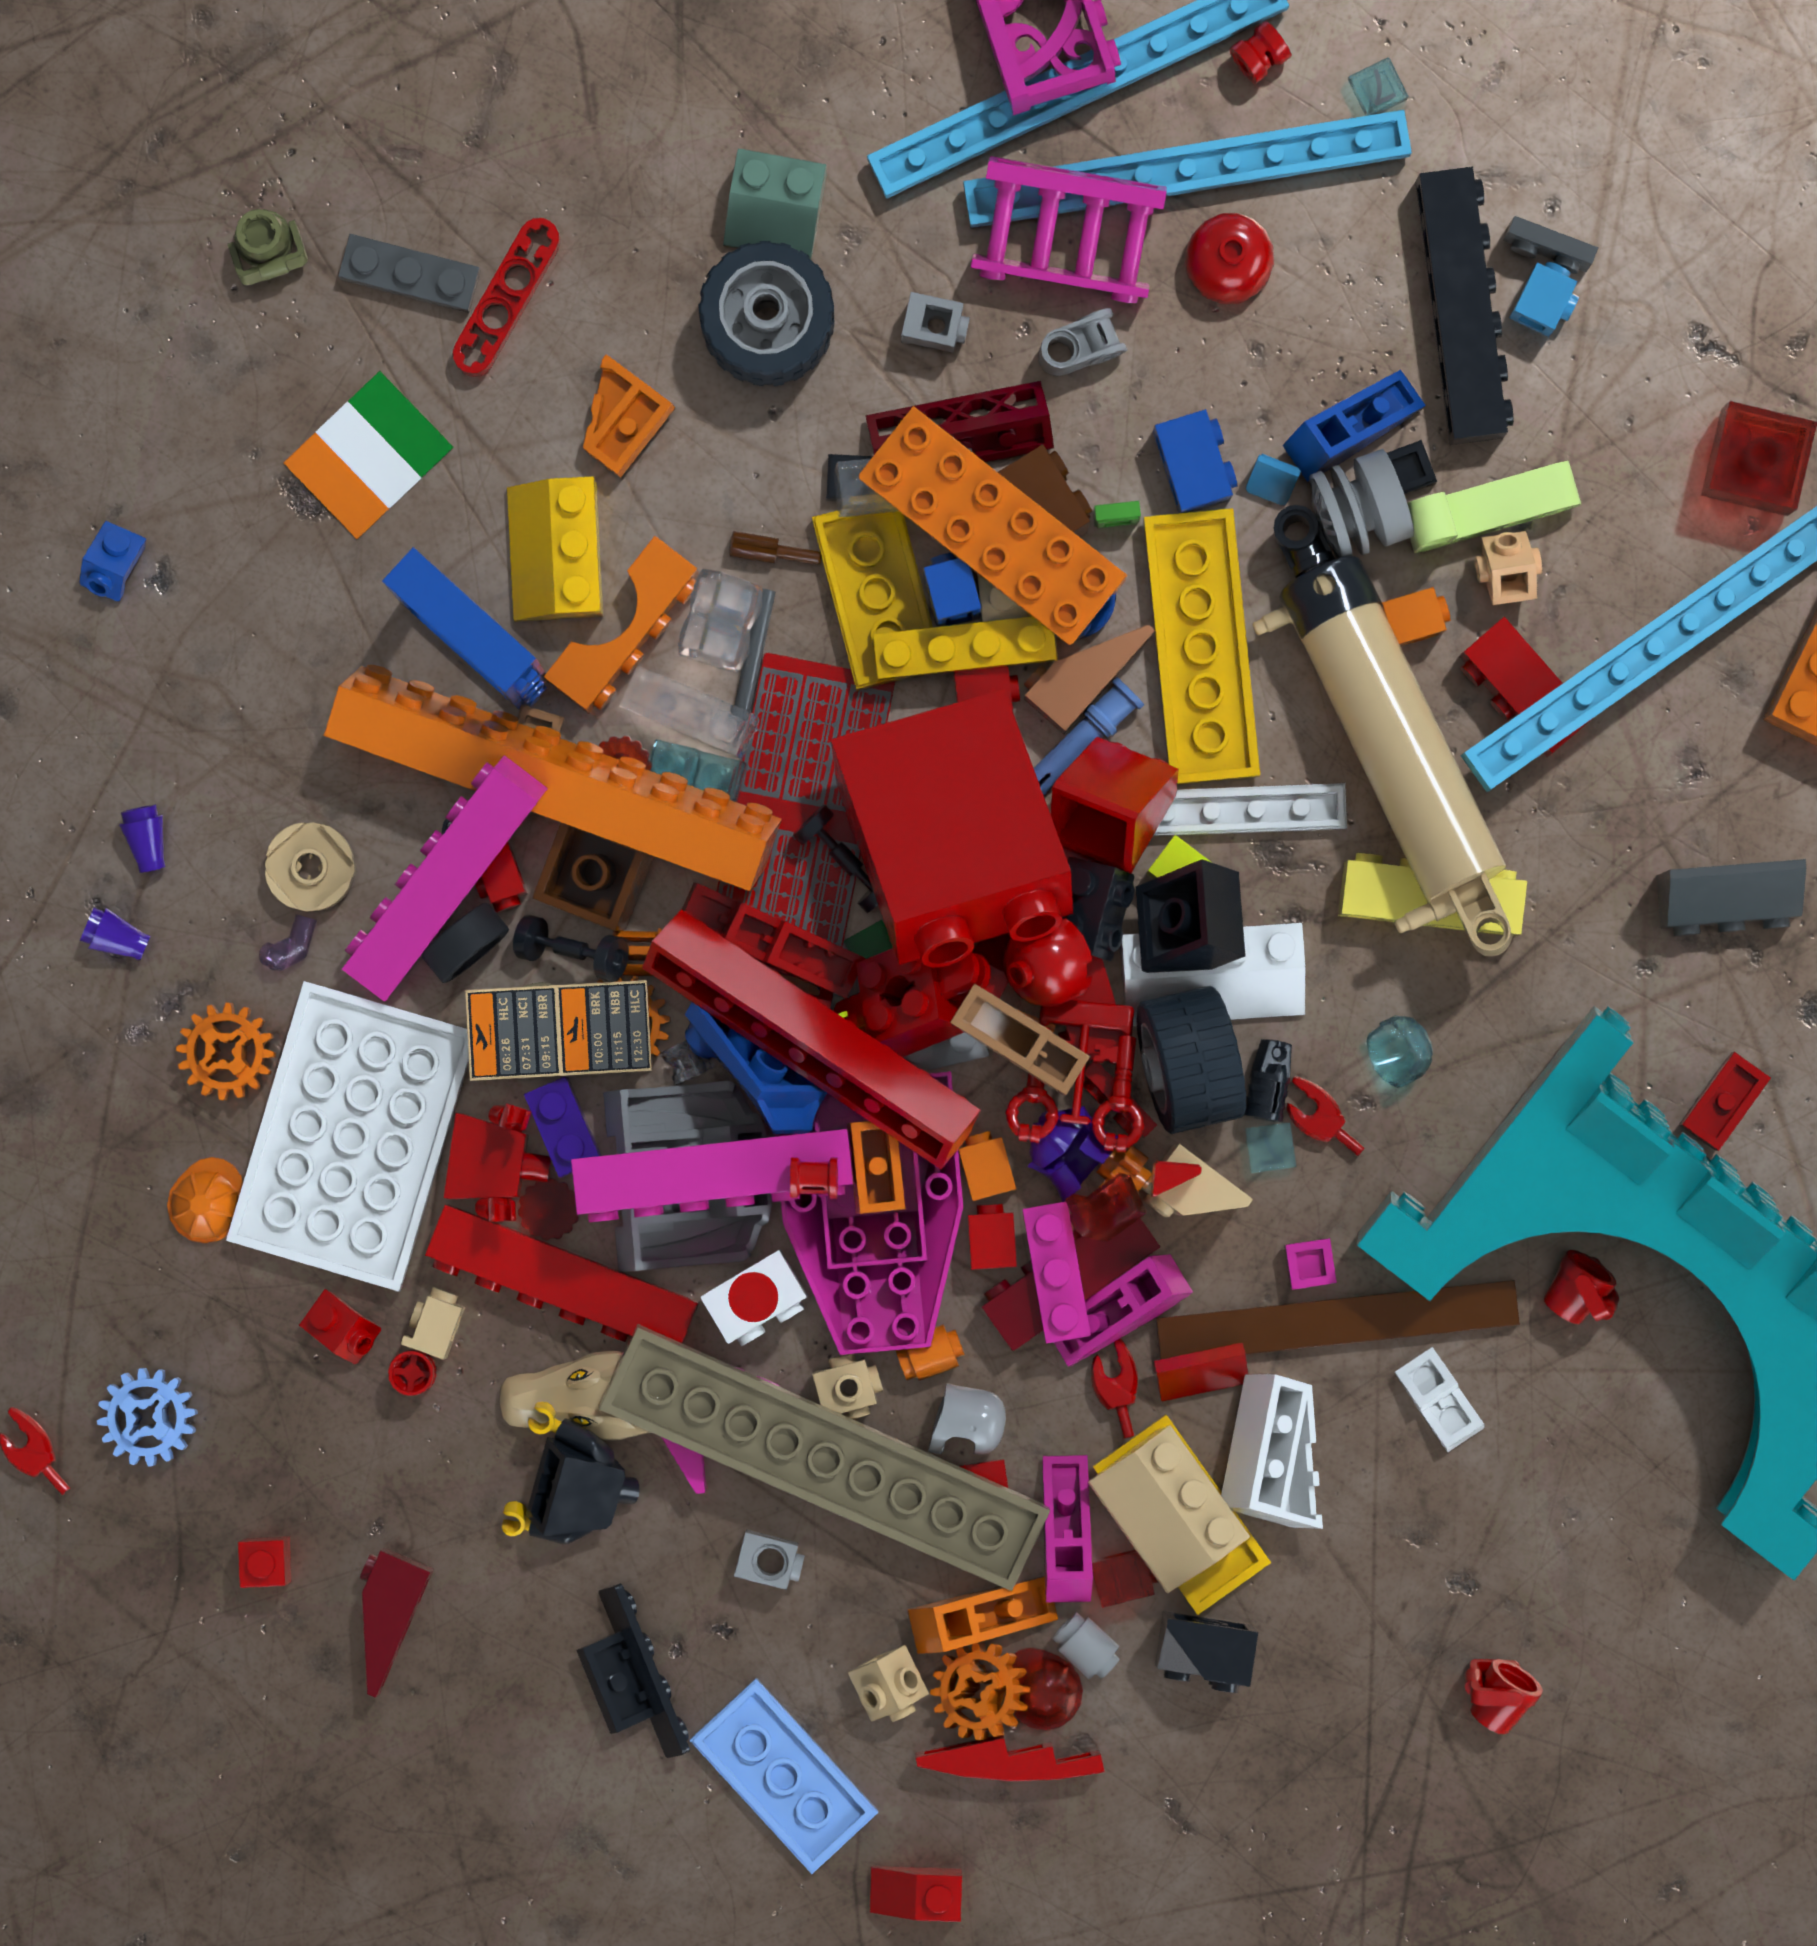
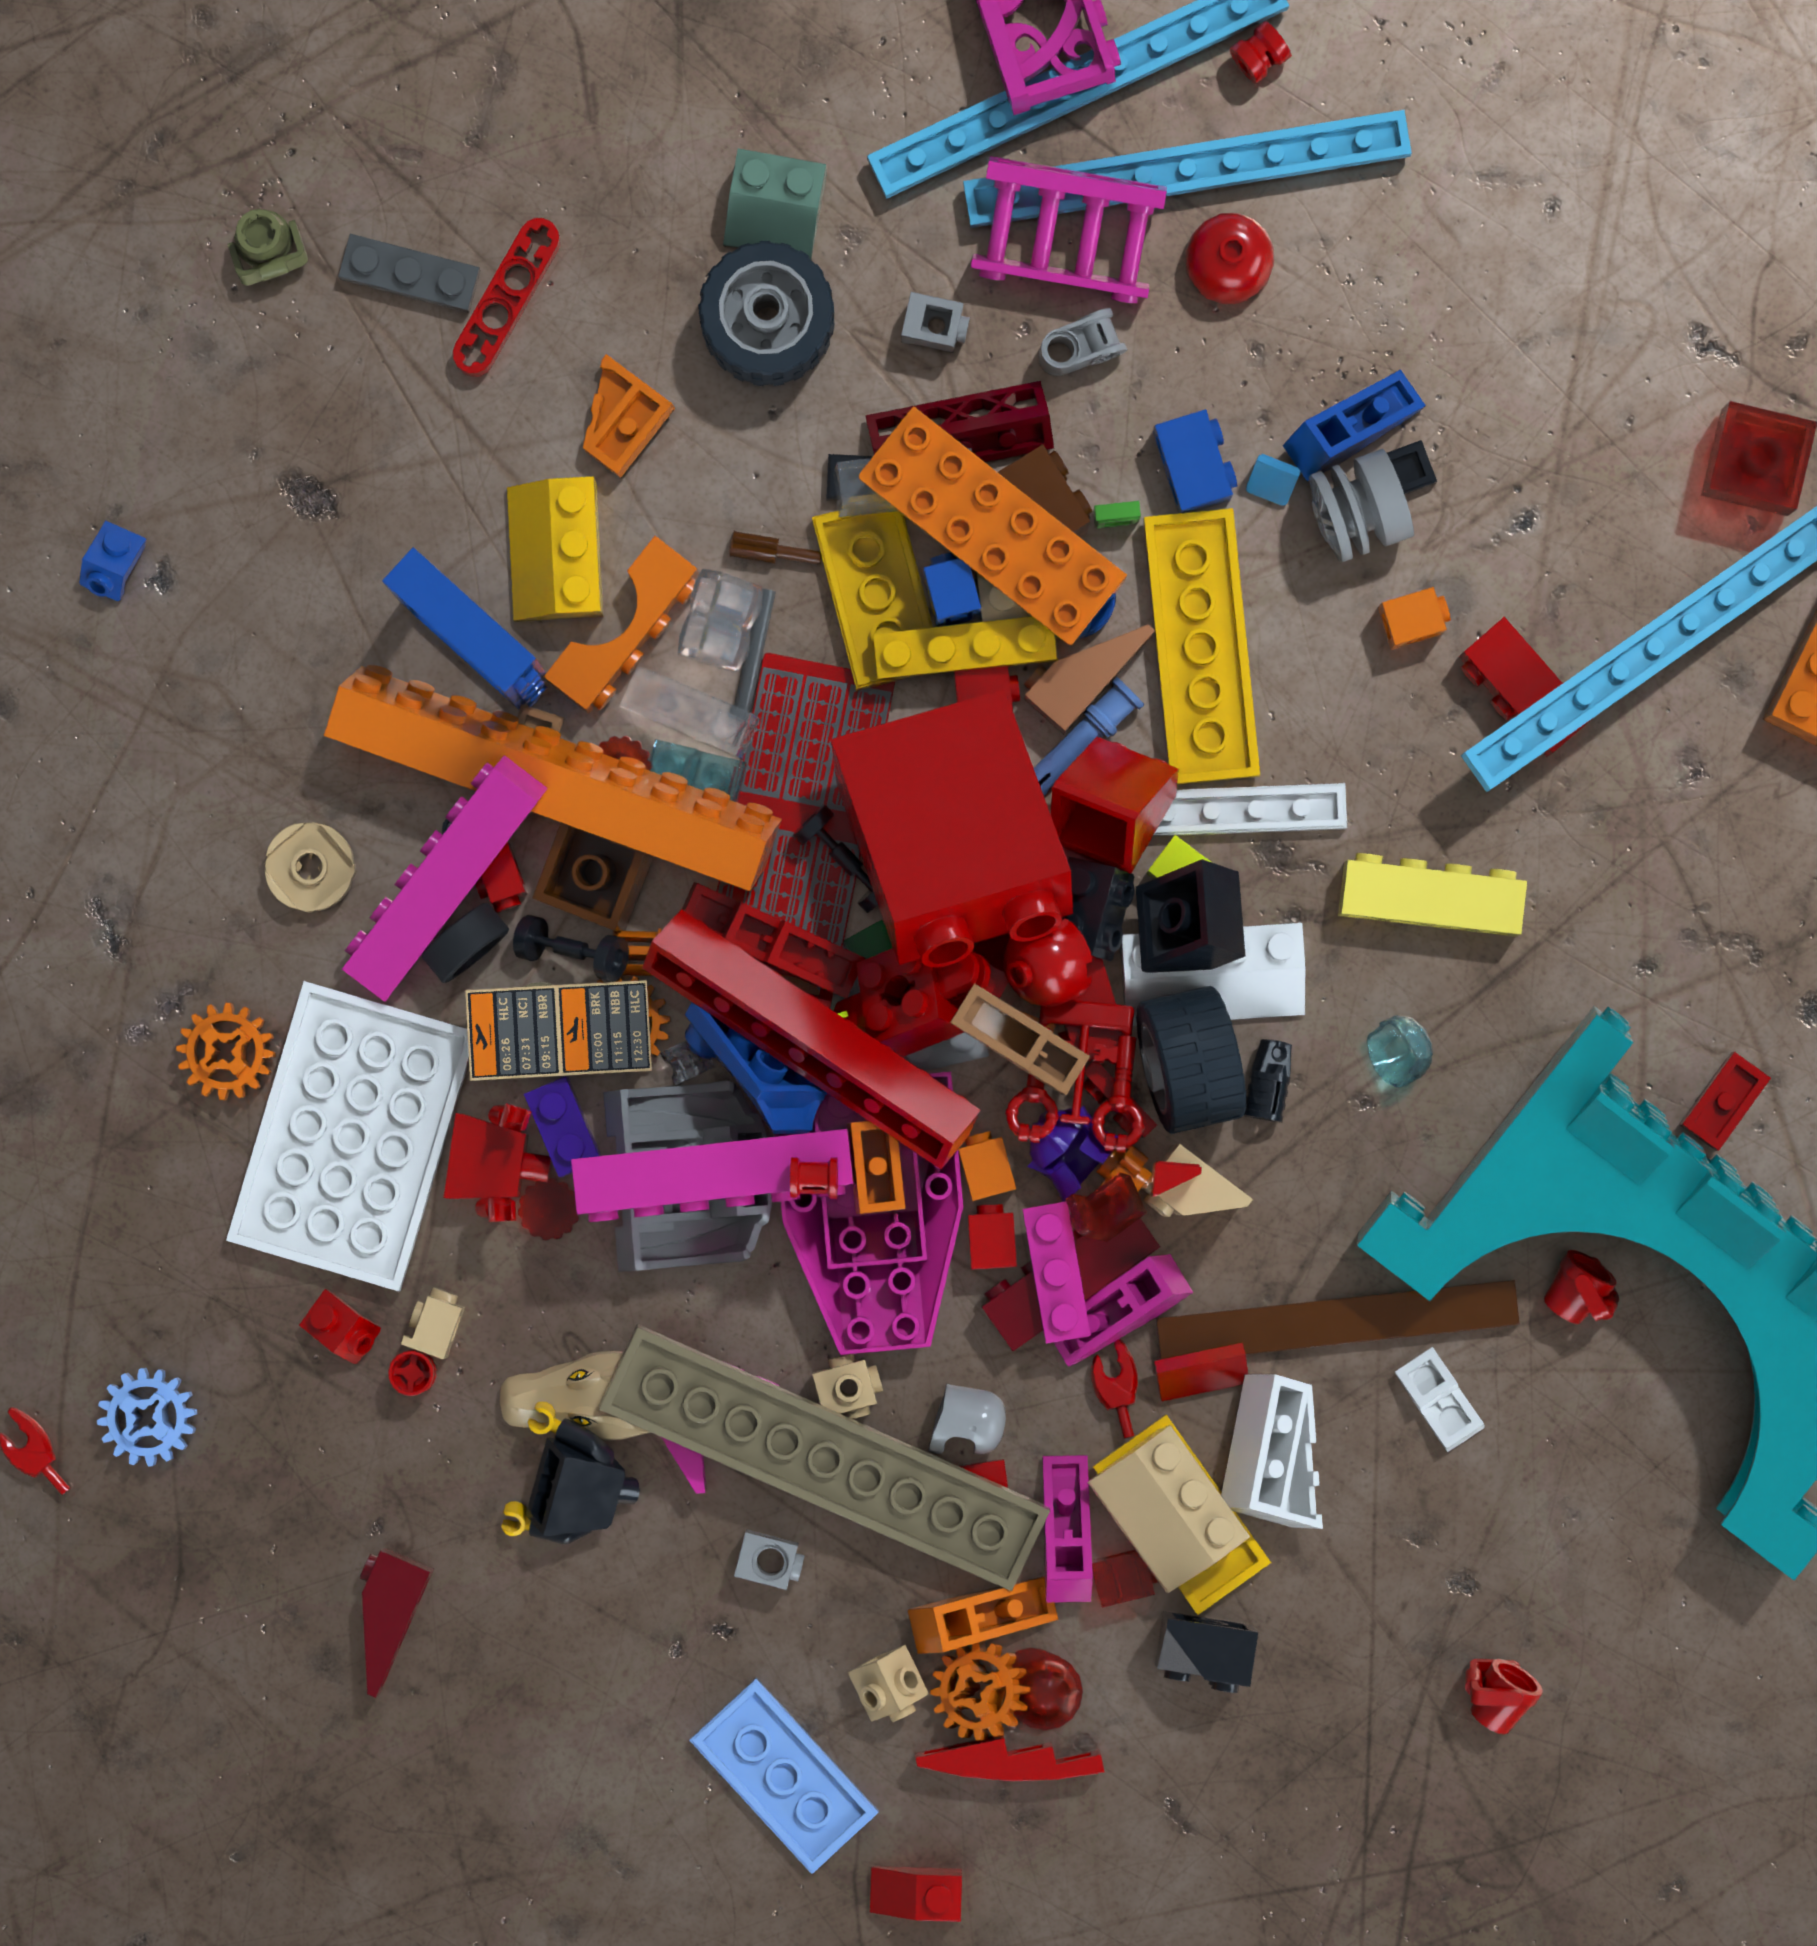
dark purple cone [80,908,150,960] -> none
dark purple cone [119,804,166,873] -> none
orange piece [167,1157,243,1243] -> none
red brick [238,1536,292,1588] -> none
clear purple arm [259,914,317,971] -> none
sticker [283,371,454,539] -> none
red brick [425,1204,700,1344] -> none
black bracket [576,1583,690,1758] -> none
white brick [700,1249,808,1347] -> none
orange brick [895,1324,965,1381] -> none
light grey brick [1052,1612,1120,1679] -> none
clear light blue tile [1245,1122,1296,1173] -> none
tan piece [1252,505,1512,957] -> none
dark pink plate [1284,1238,1337,1290] -> none
red hand [1286,1076,1365,1156] -> none
clear light blue tile [1348,57,1409,116] -> none
yellowish green beam [1407,461,1582,553] -> none
black brick [1415,167,1514,445] -> none
light nougat brick [1475,531,1542,605] -> none
dark grey plate [1503,216,1599,274] -> none
dark azure brick [1509,262,1579,337] -> none
dark grey slope [1656,859,1807,936] -> none

